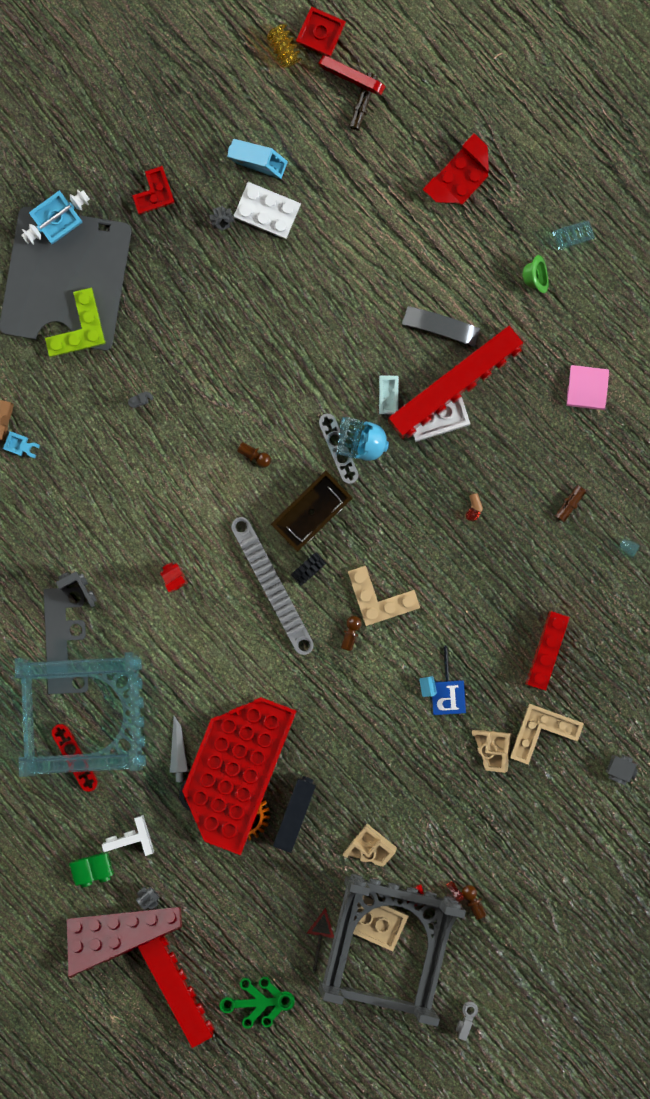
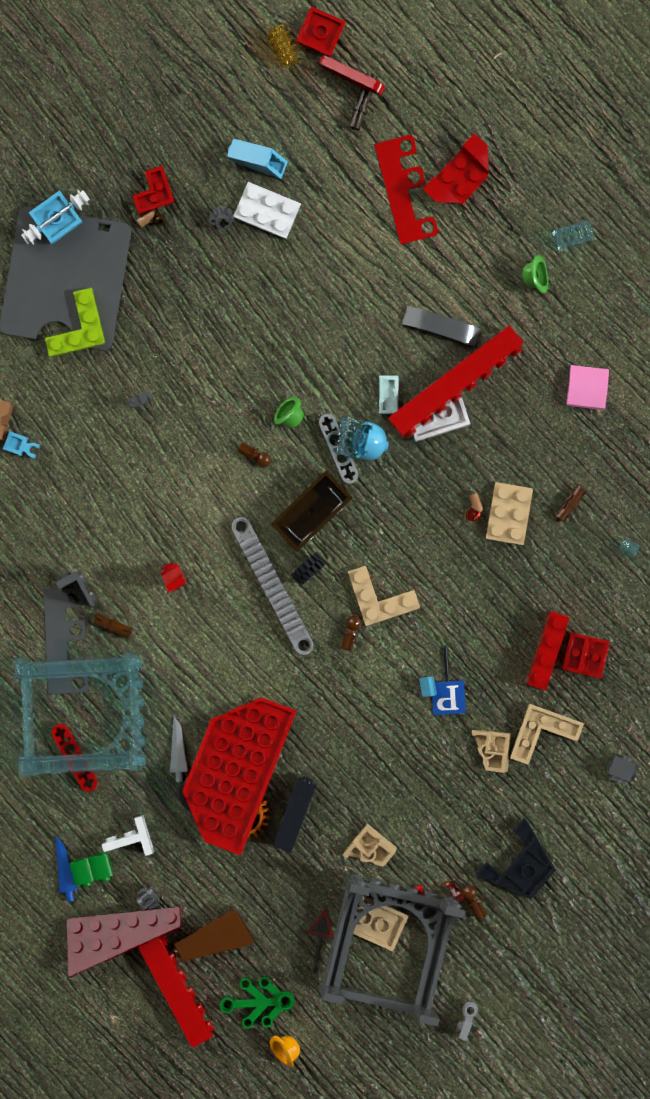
none -> blue bar [55,835,78,902]
none -> reddish brown pin [93,613,133,639]
none -> arm [137,211,166,227]
none -> reddish brown slope [173,907,255,961]
none -> light orange hat [269,1036,300,1068]
none -> bright green hat [274,397,304,428]
none -> red piece [374,135,438,244]
none -> black wing [475,818,556,899]
none -> tan plate [485,482,533,545]
none -> red slope [562,632,610,679]

